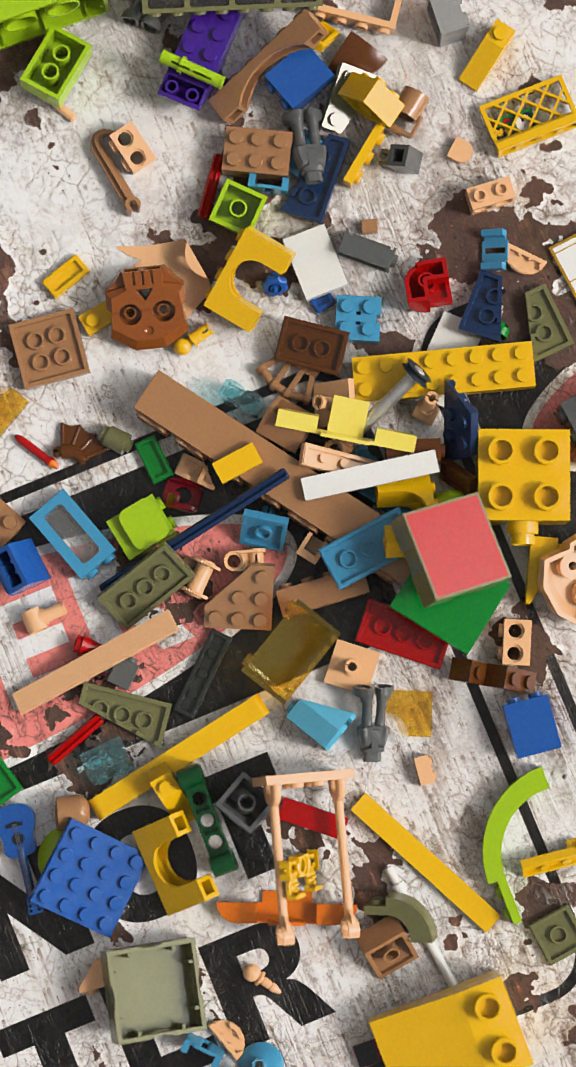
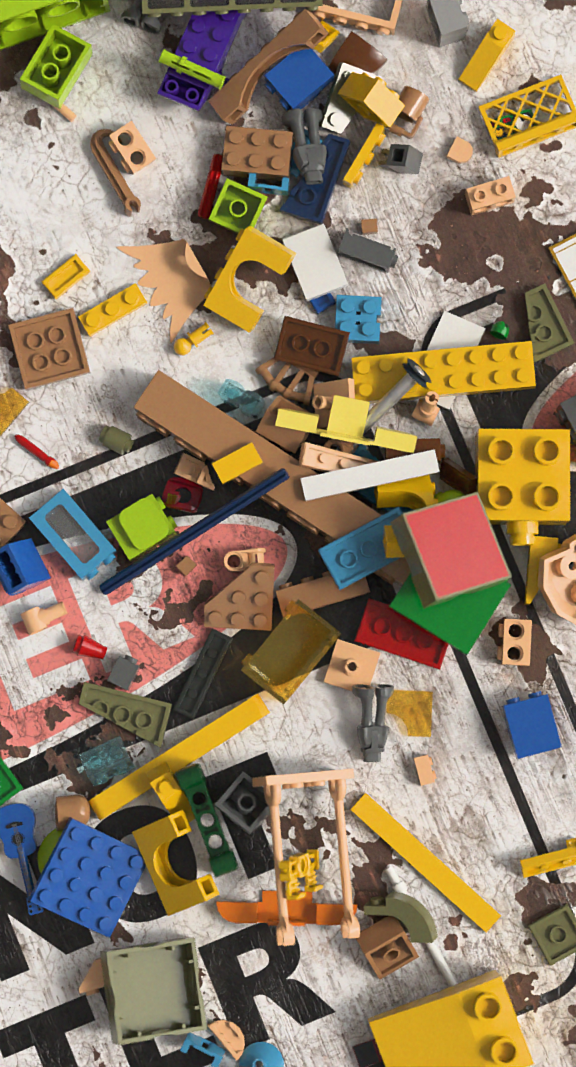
light nougat tile [12,609,179,715] -> none
red axle [47,714,104,765] -> none
reddish brown arm [53,422,107,466] -> none
olive plate [97,541,195,630] -> none
dark orange brick [105,264,189,350] -> none
green tile [134,435,174,485] -> none
light nougat hose [180,556,221,600] -> none
dark azure tile [239,506,289,553] -> none
light nougat bar [243,964,281,994] -> none
blue piece [261,272,288,297] -> none
red tile [279,797,349,838] -> none
medium azure slope [285,699,357,751] -> none
light nougat window [296,531,329,565] -> none
red brick [405,257,453,313] -> none
dark blue wing [443,379,479,461] -> none
reddish brown arch [449,657,537,694] -> none
dark blue wing [458,270,502,344] -> none
dark azure piece [481,228,509,271] -> none
lime arch [481,766,550,925] -> none
light nougat tile [506,243,547,276] -> none

